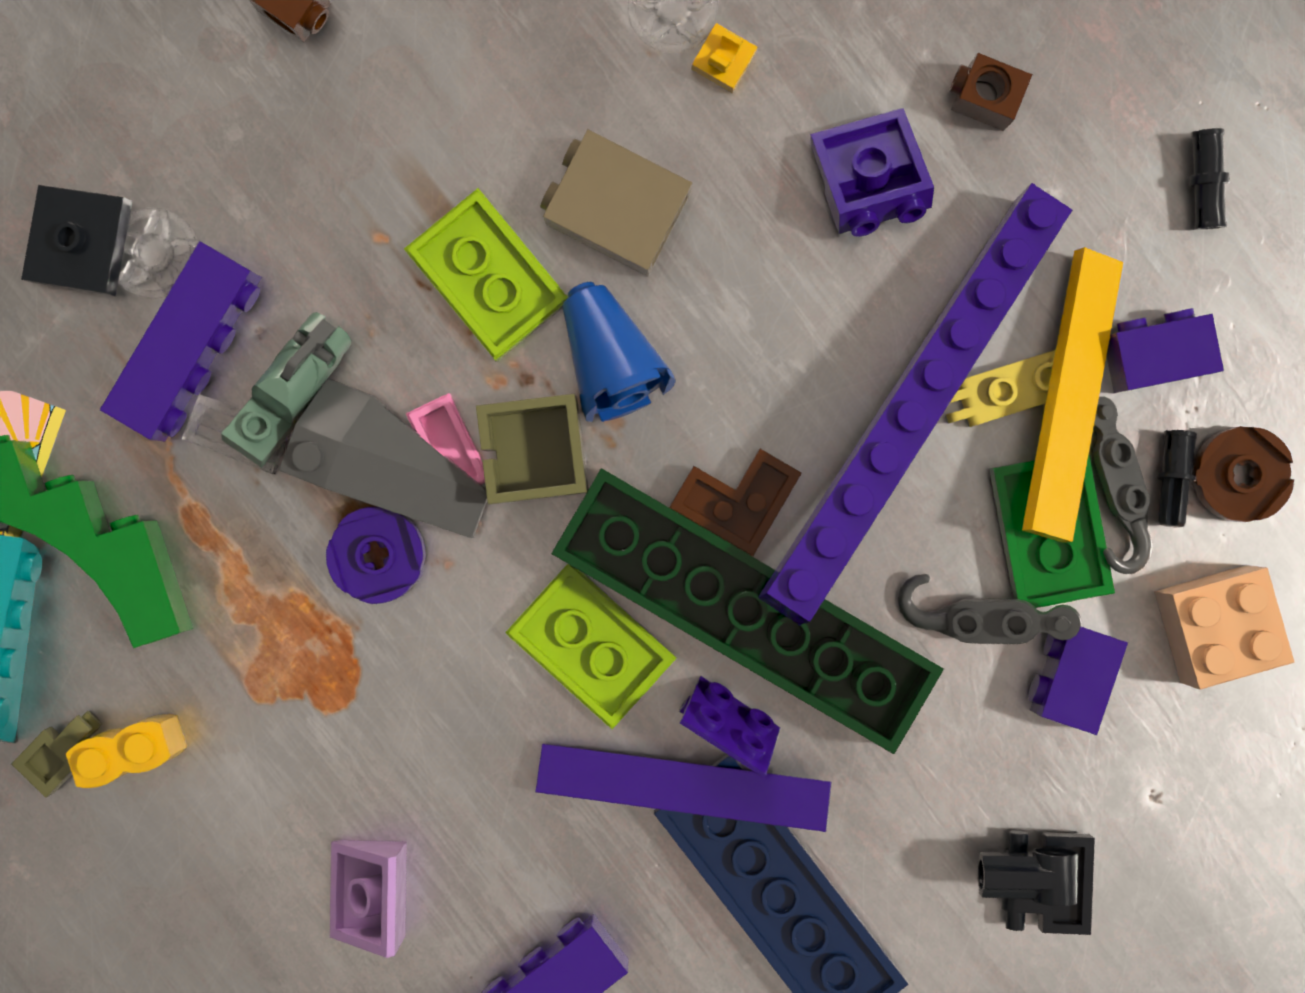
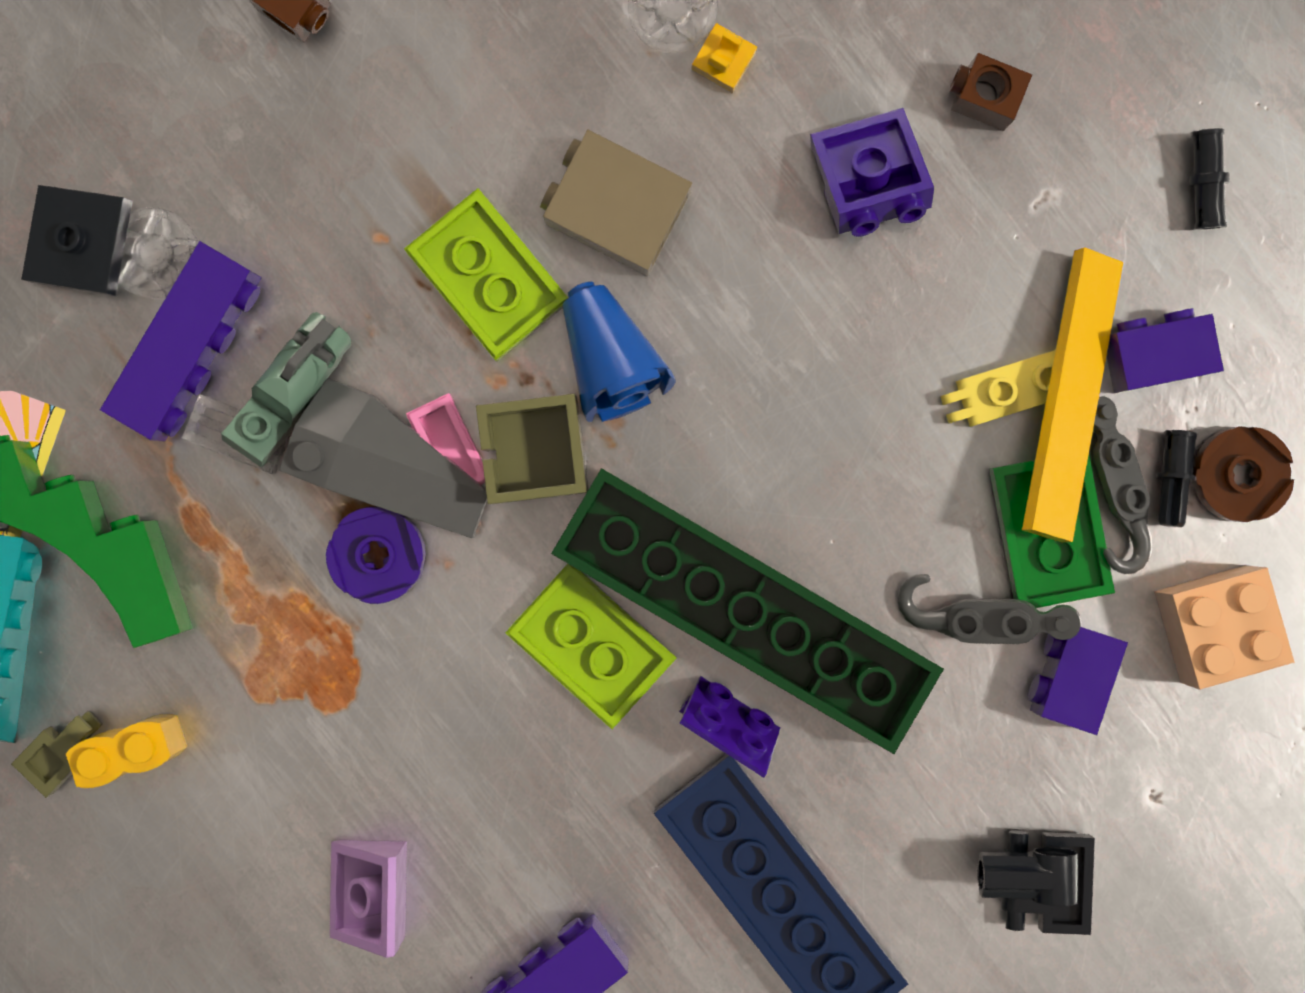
dark purple tile [535,744,832,832] -> none
reddish brown plate [669,448,802,556] -> none
dark purple brick [758,183,1073,625] -> none

